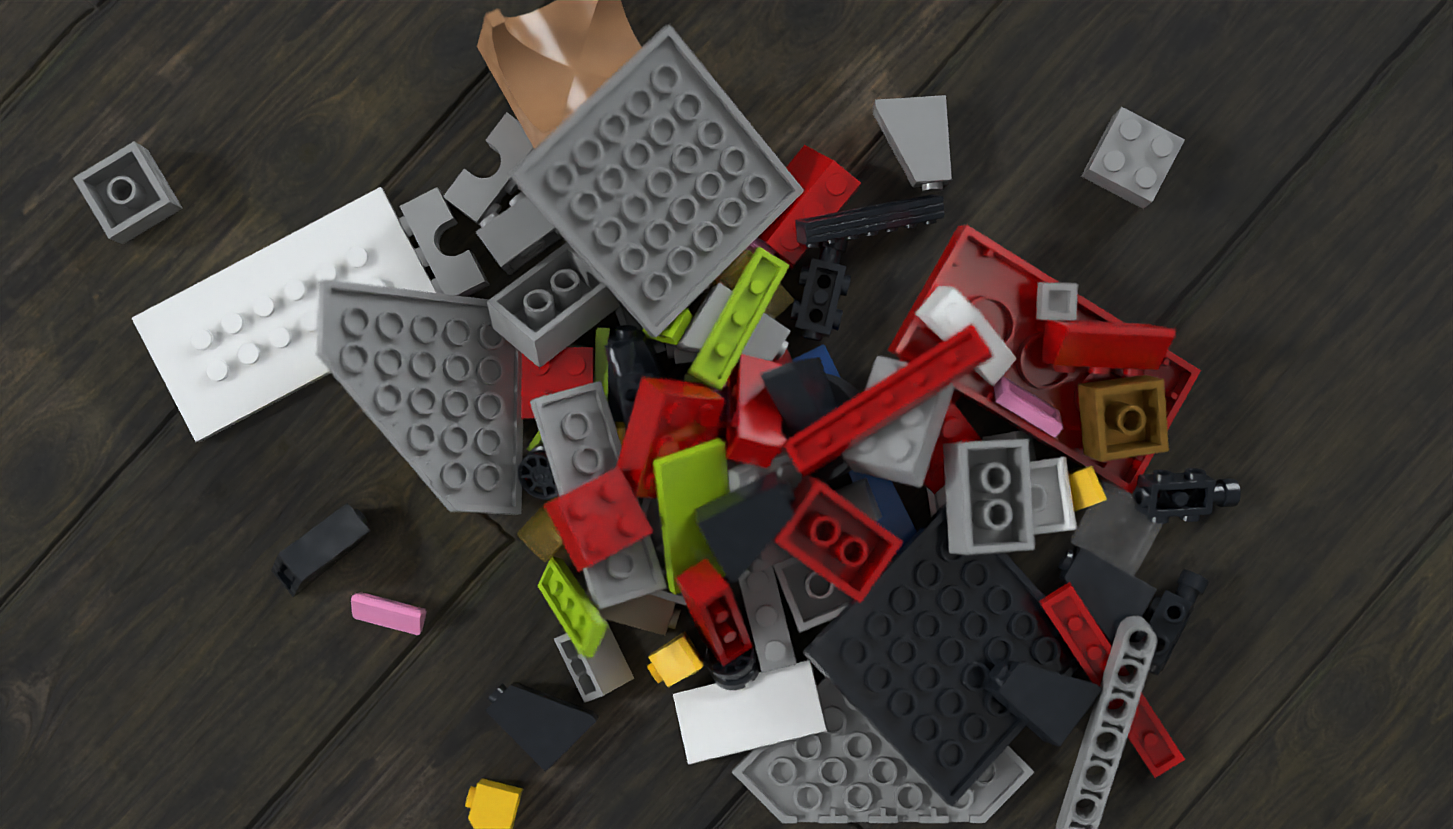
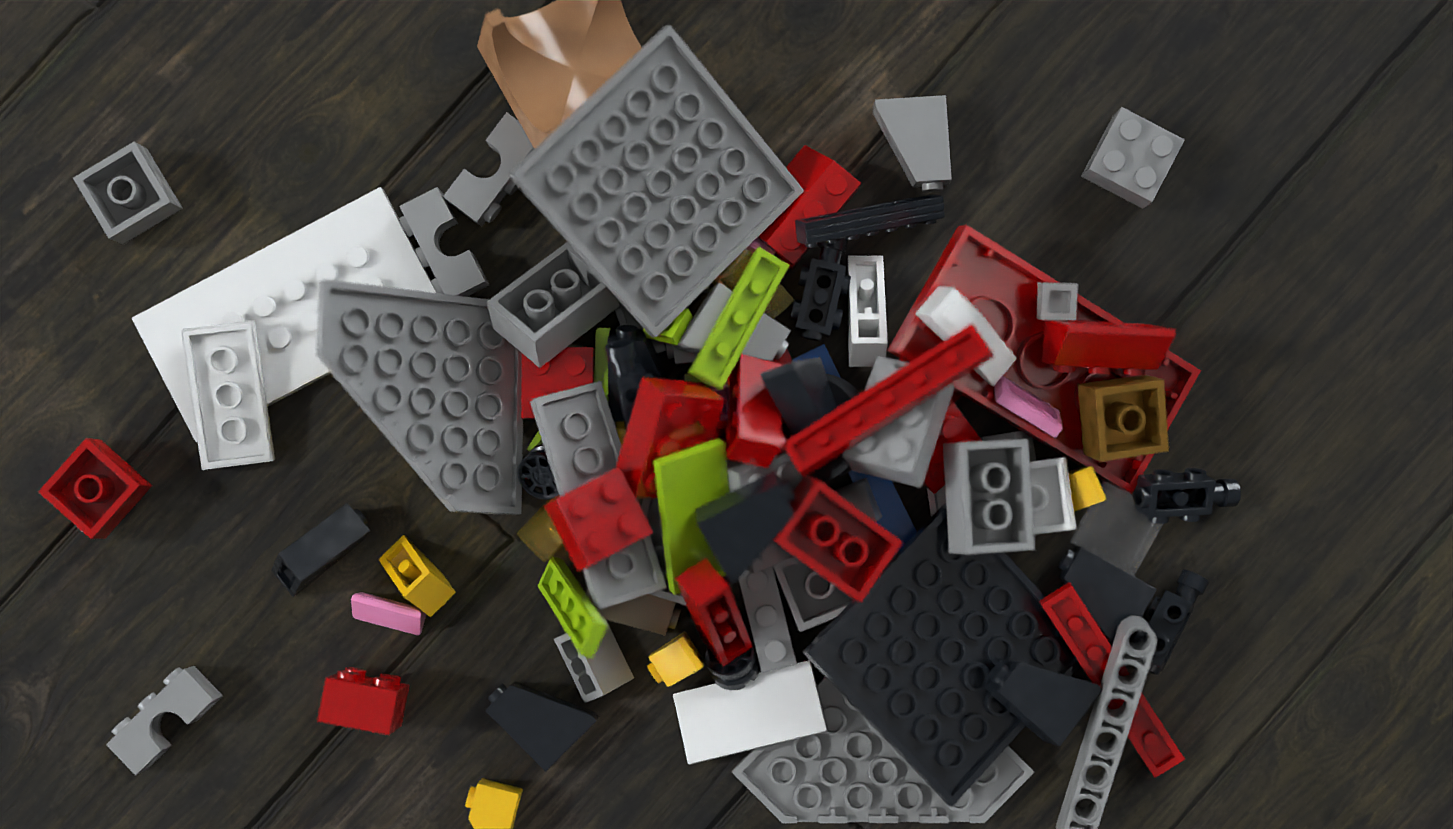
light grey brick [476,192,563,275] -> none
none -> red brick [38,438,153,539]
none -> light grey arch [106,666,223,775]
none -> white tile [181,320,275,470]
none -> red brick [317,667,410,735]
none -> yellow slope [378,535,456,617]
none -> white slope [848,256,888,367]

